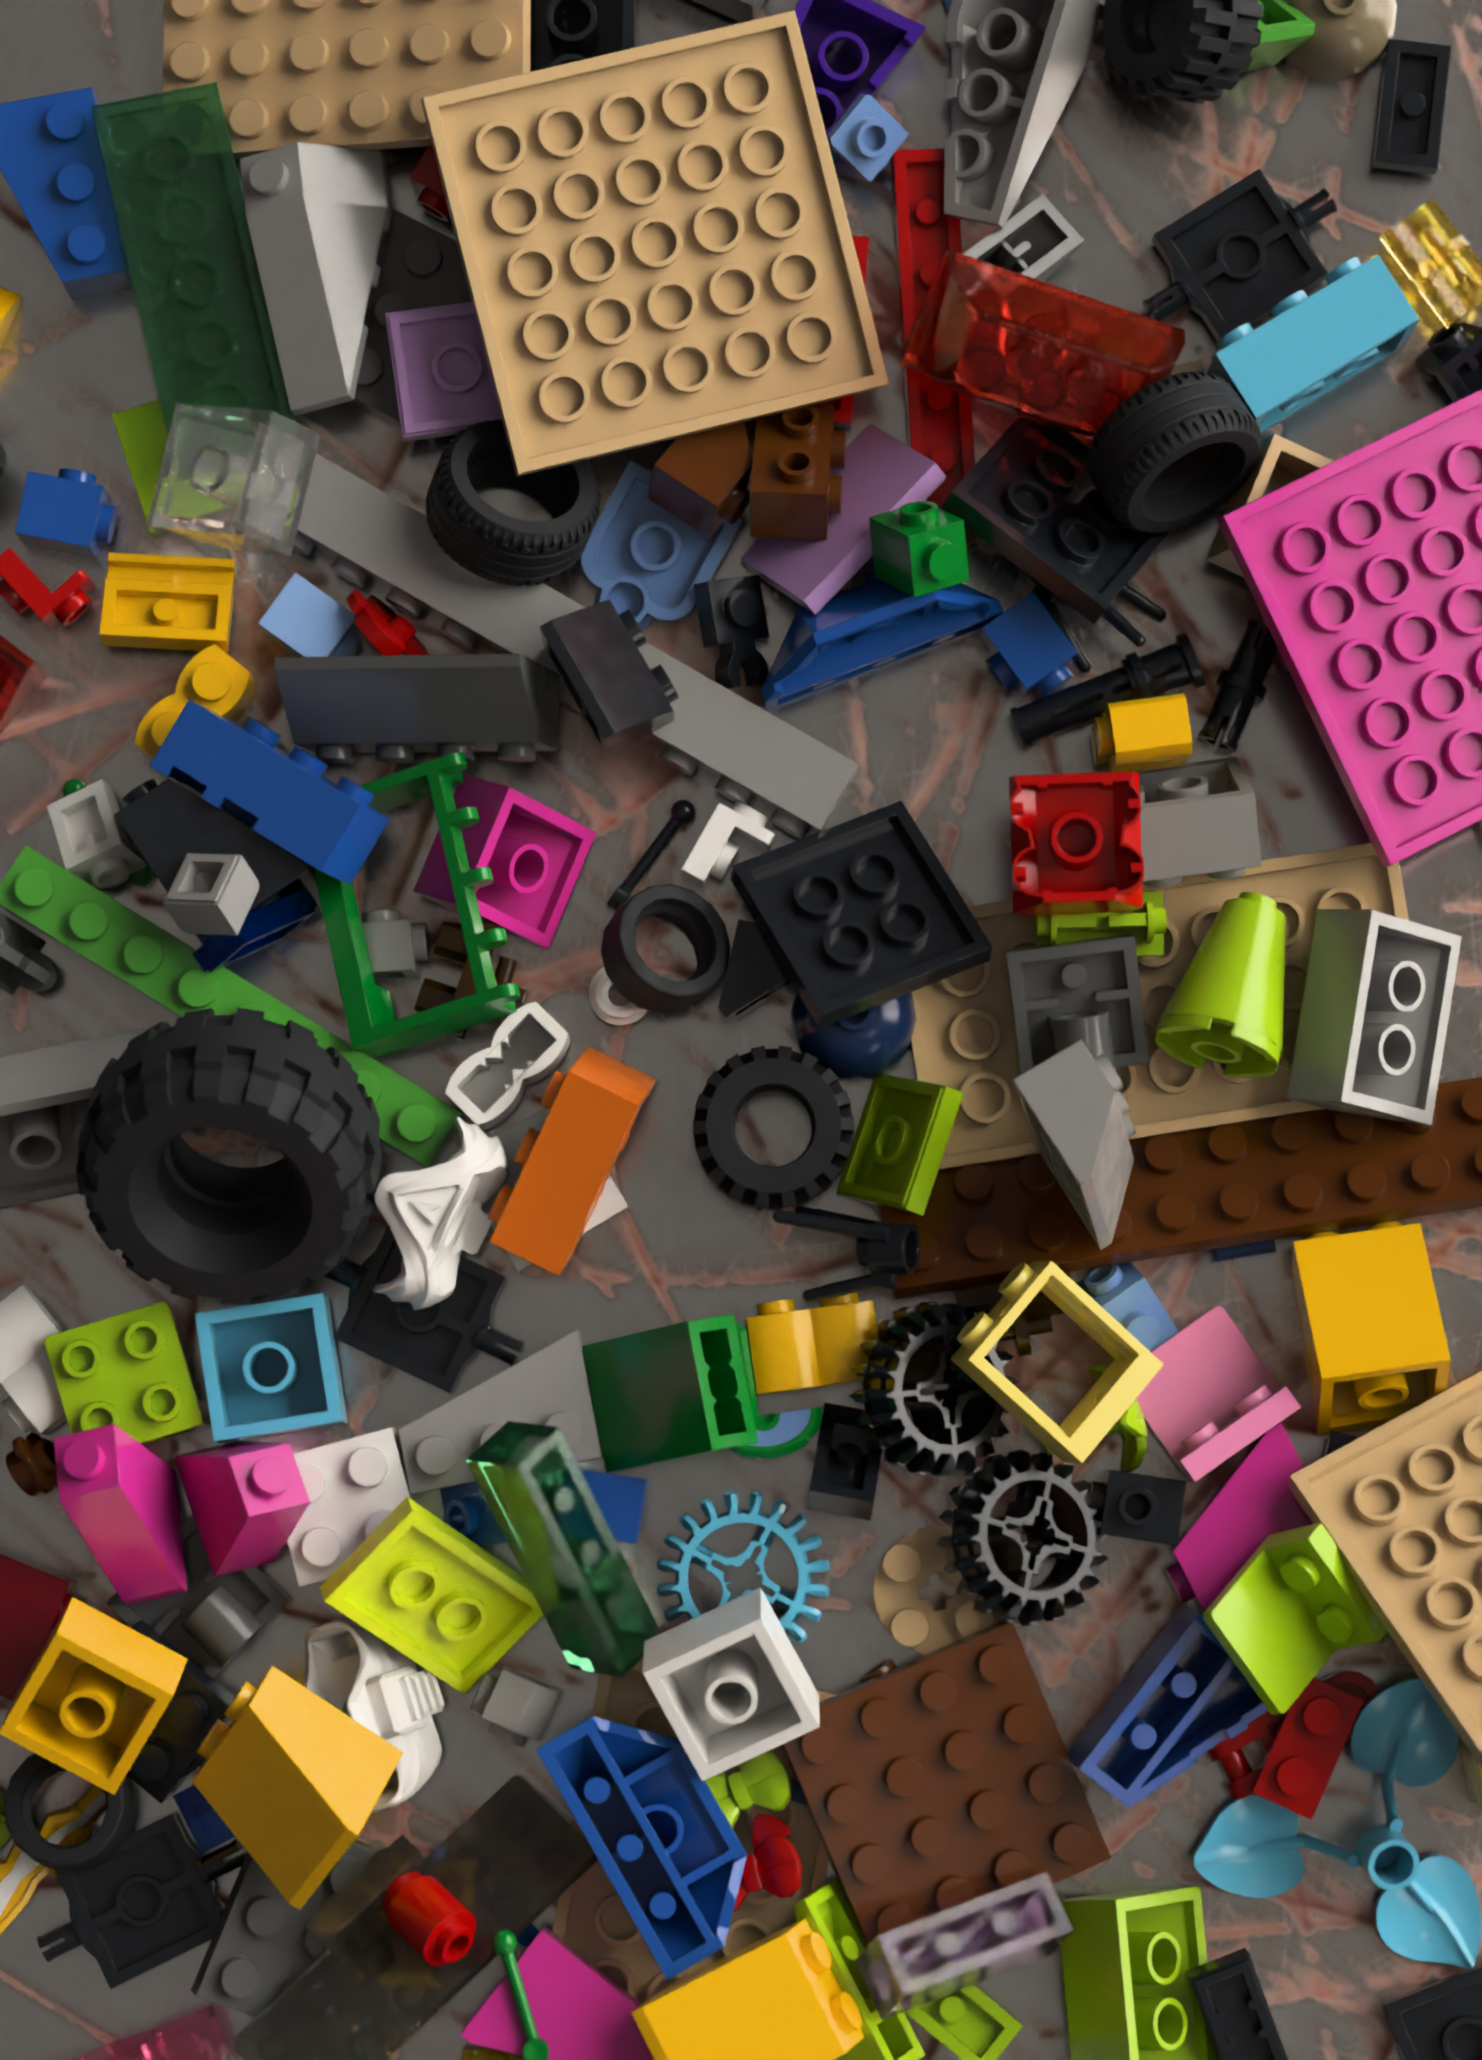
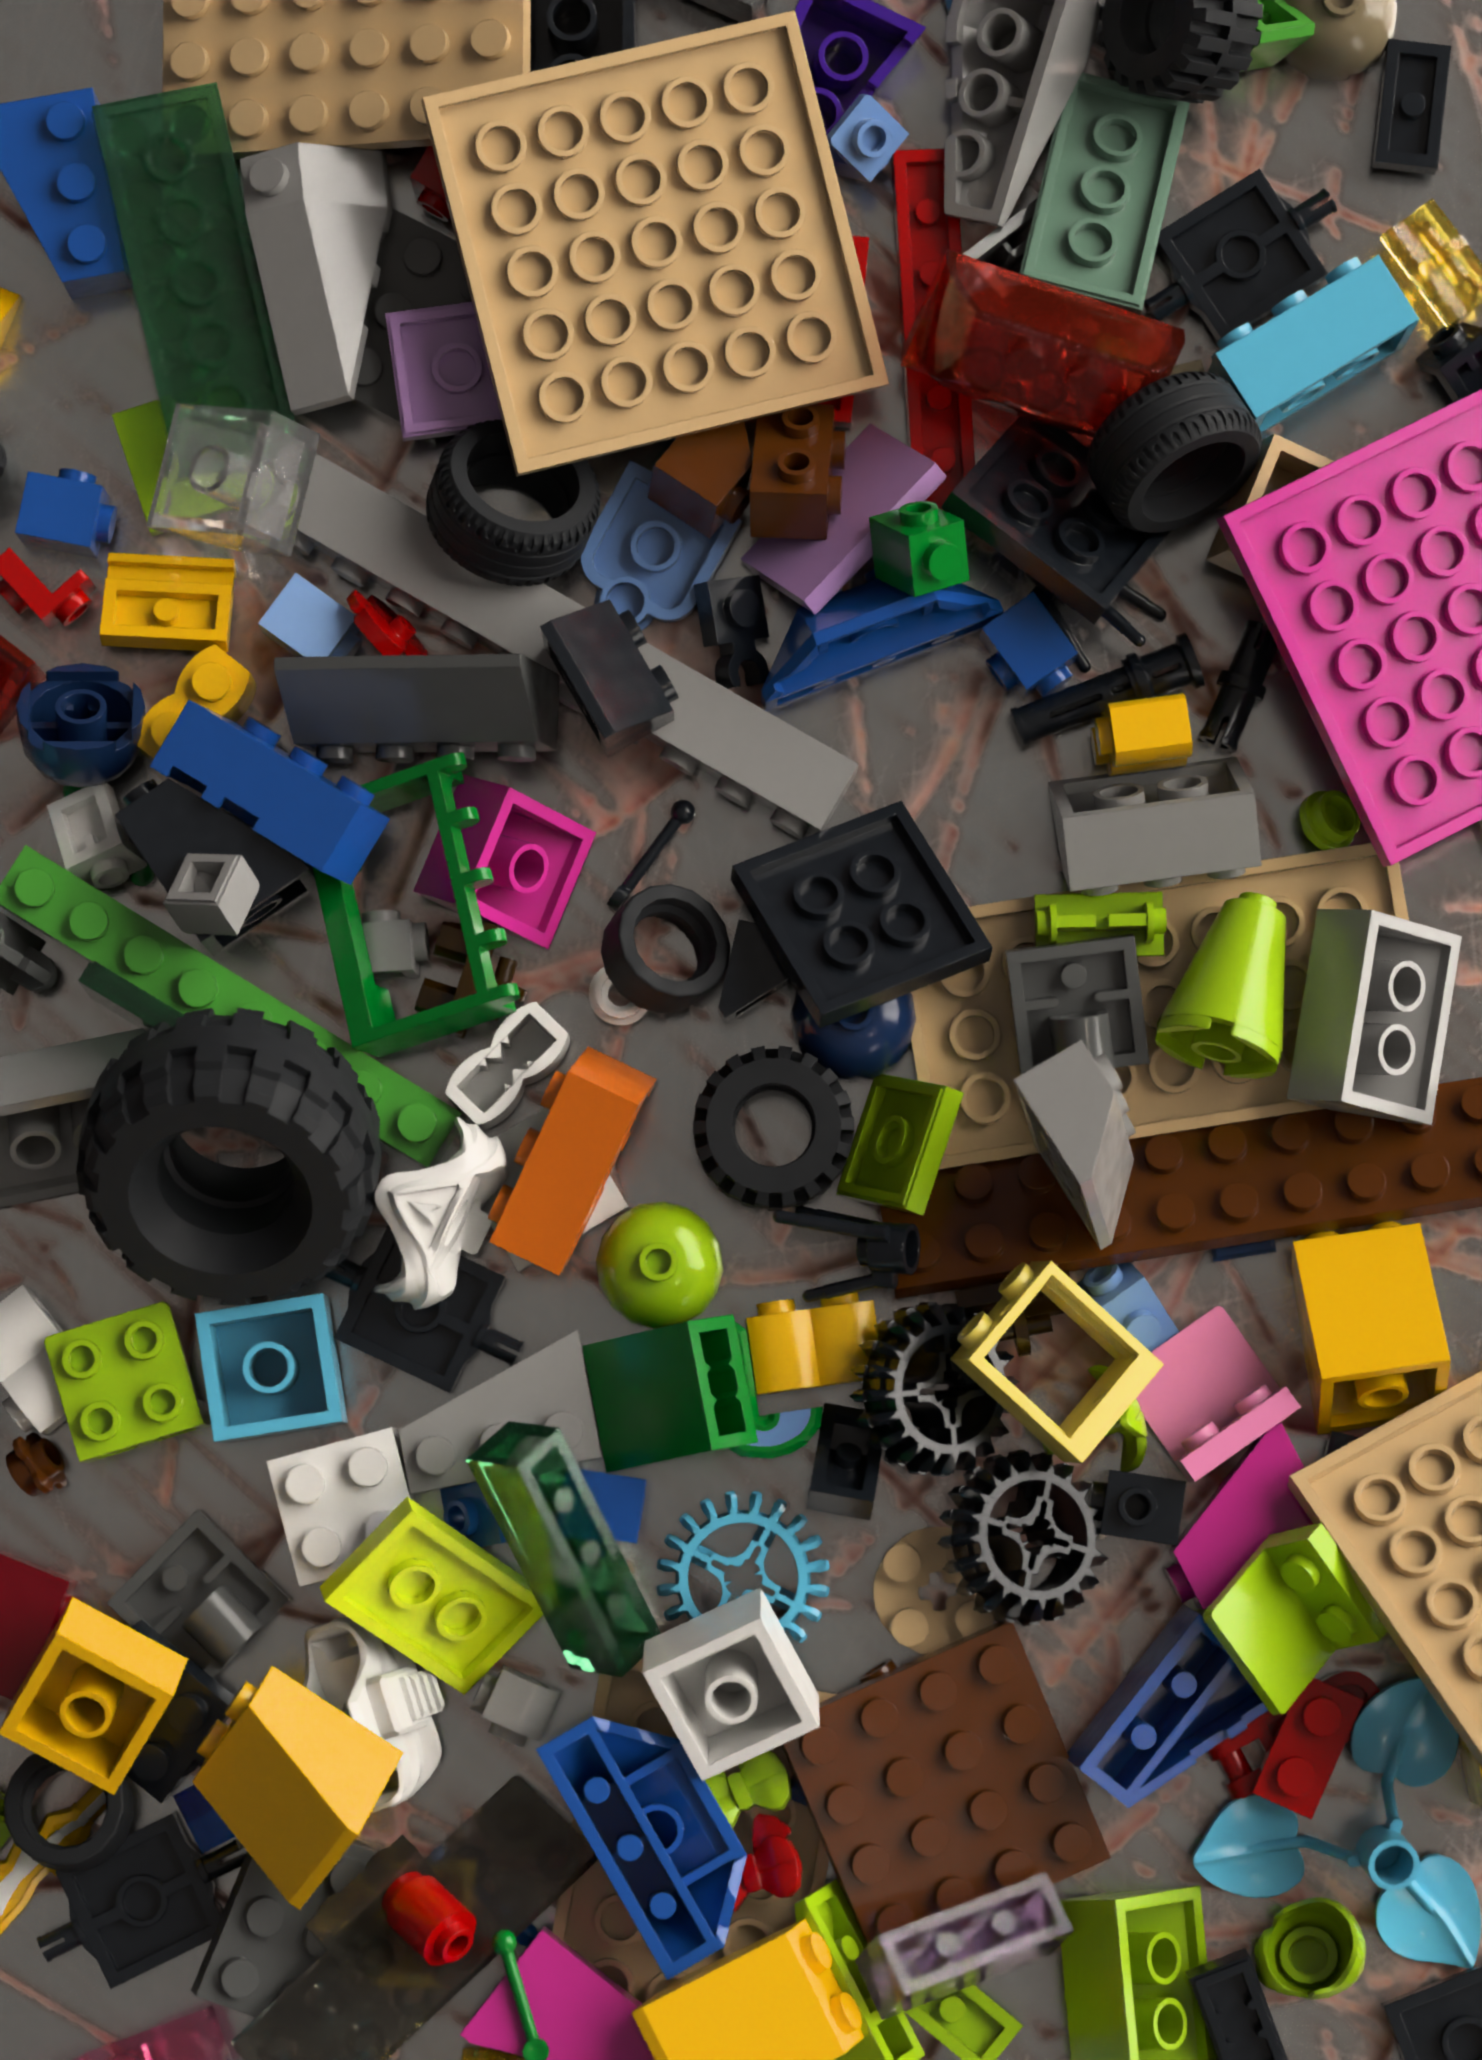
dark pink slope [54,1424,188,1605] -> none
dark pink slope [174,1441,310,1577] -> none
clear blue tile [192,888,319,973] -> none
white bracket [681,801,775,888] -> none
red slope [1009,771,1144,917] -> none
none -> dark blue cylinder [16,663,146,788]
none -> clear green tile [78,961,184,1031]
none -> lime cylinder [596,1201,724,1329]
none -> sand green tile [1015,72,1190,321]
none -> lime hair [1254,1897,1366,2000]
none -> lime plate [1299,790,1360,850]

